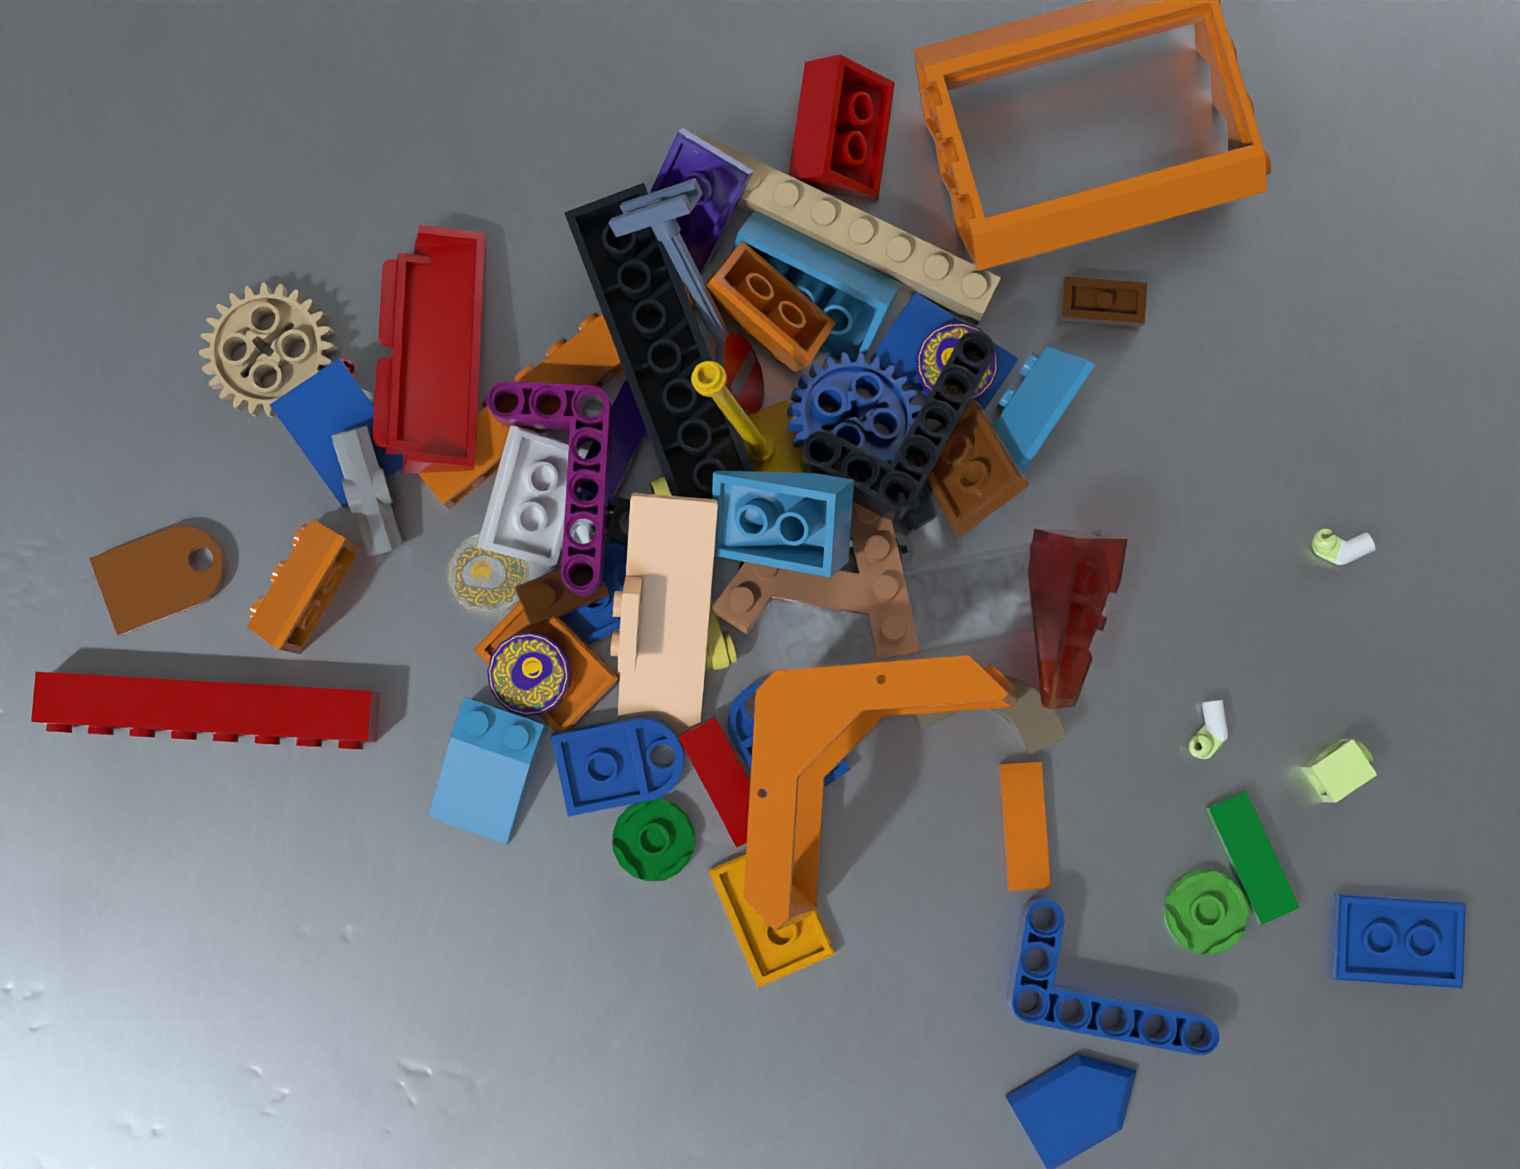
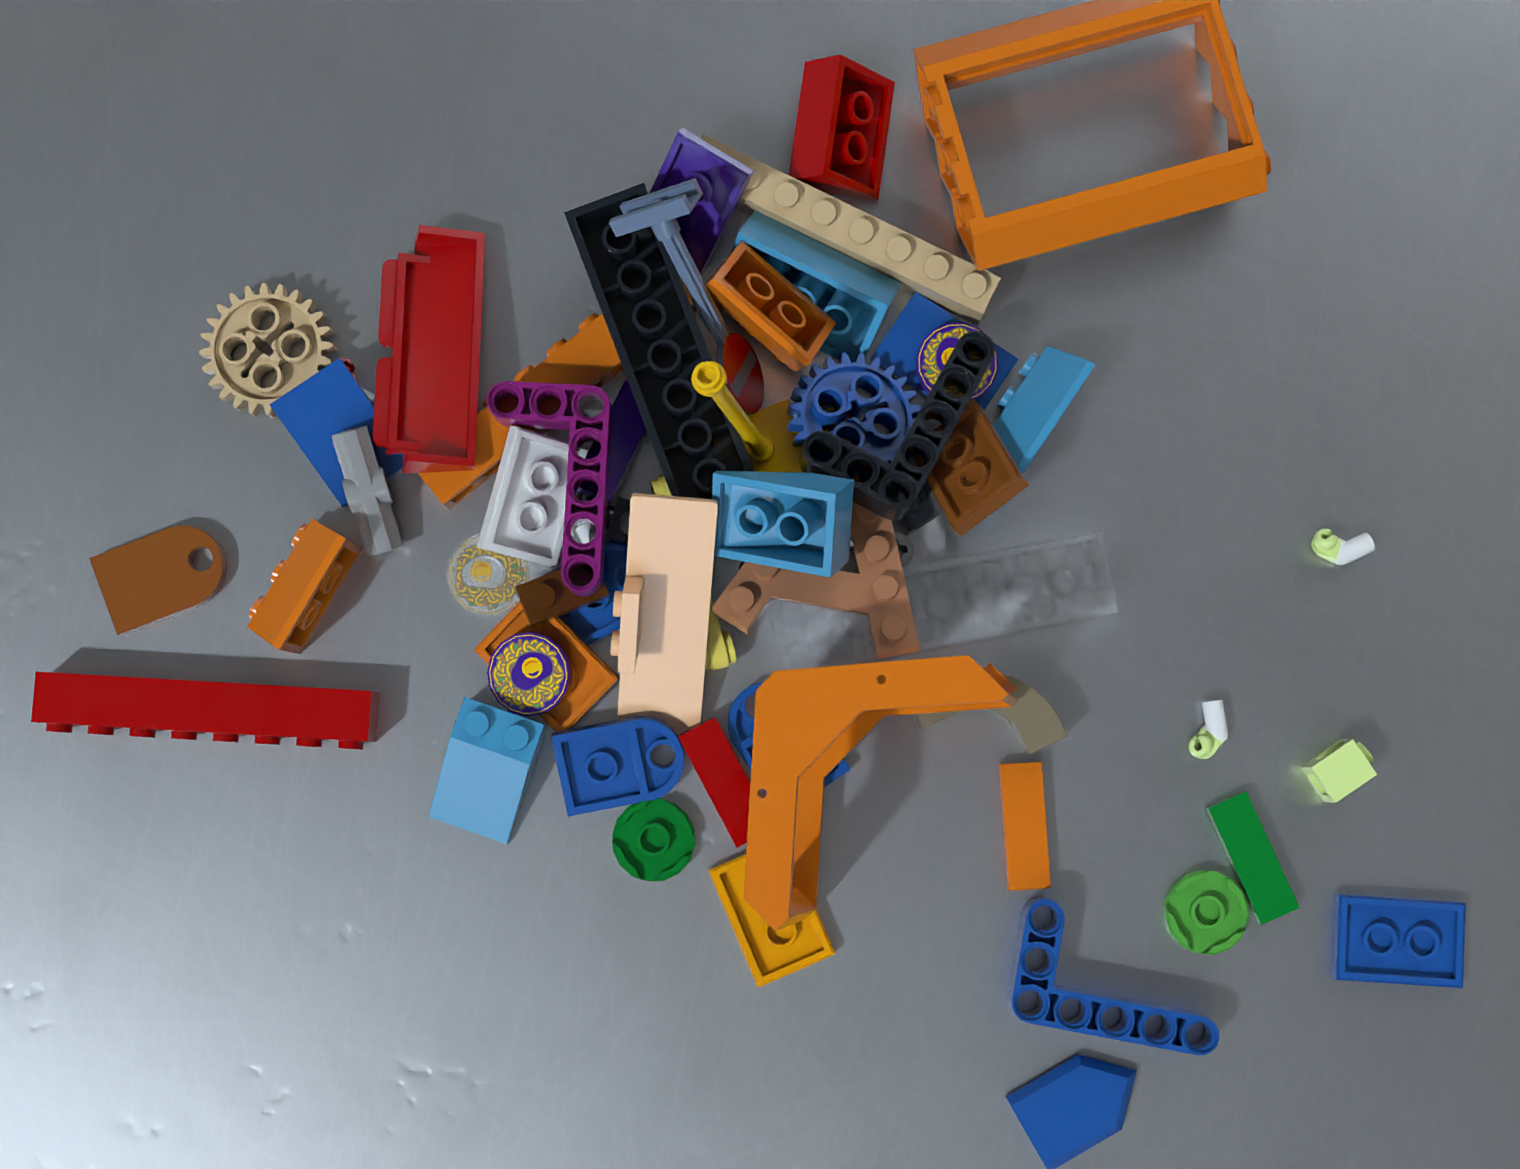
clear red wedge [1028,528,1128,709] -> none
reddish brown plate [1060,276,1147,327] -> none

